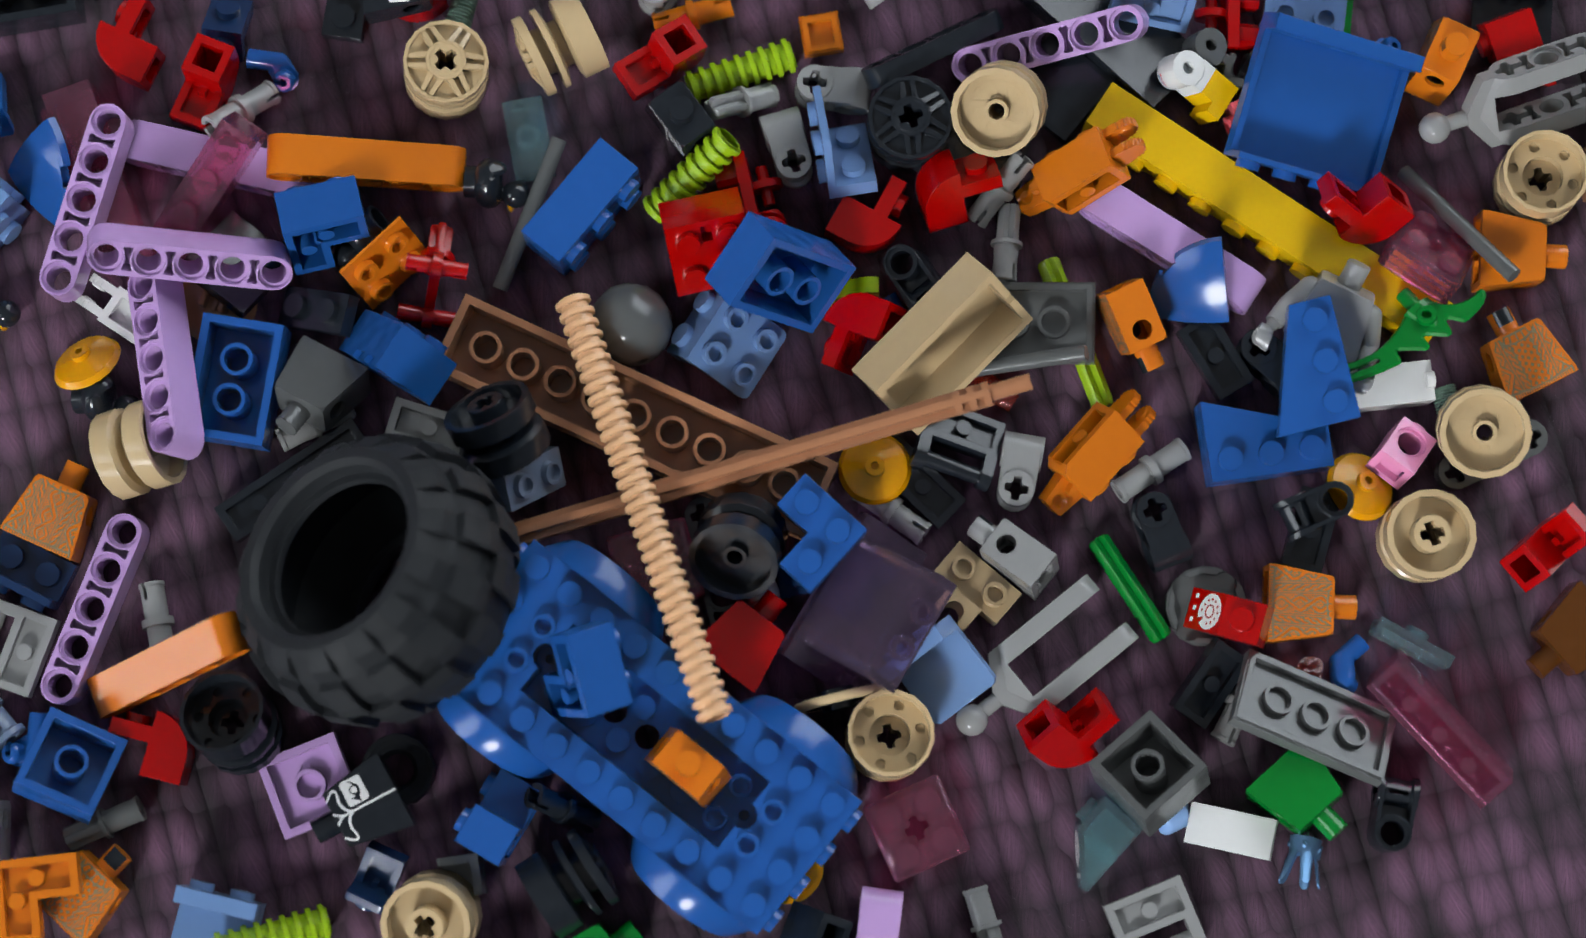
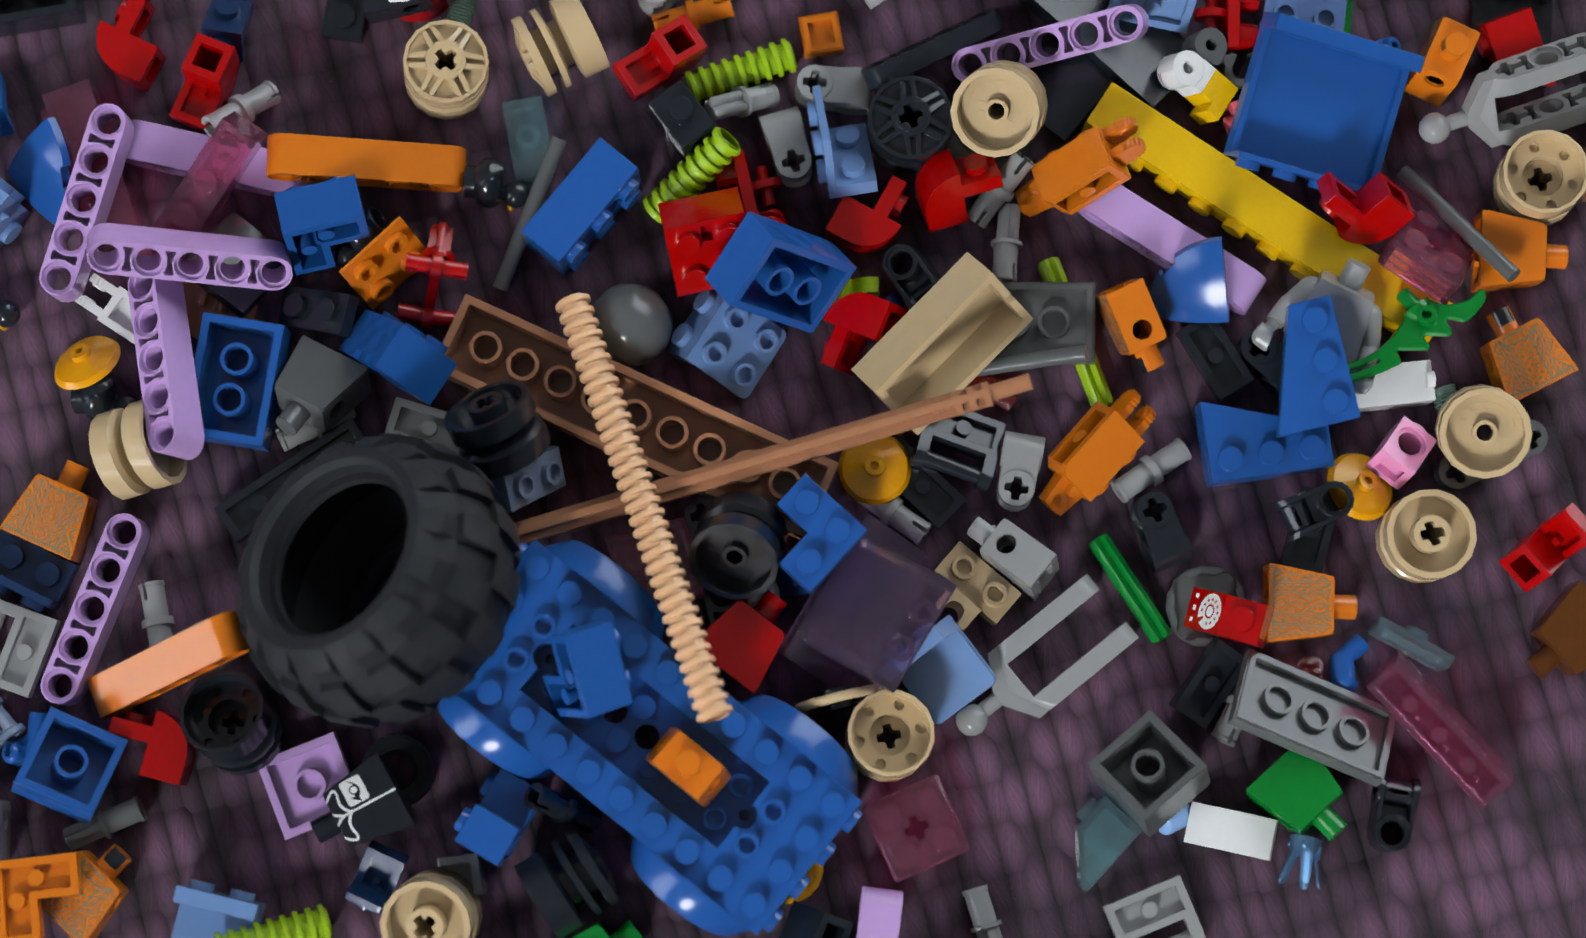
blue arm [246,48,299,92] -> none
red brick [1016,687,1120,768] -> none

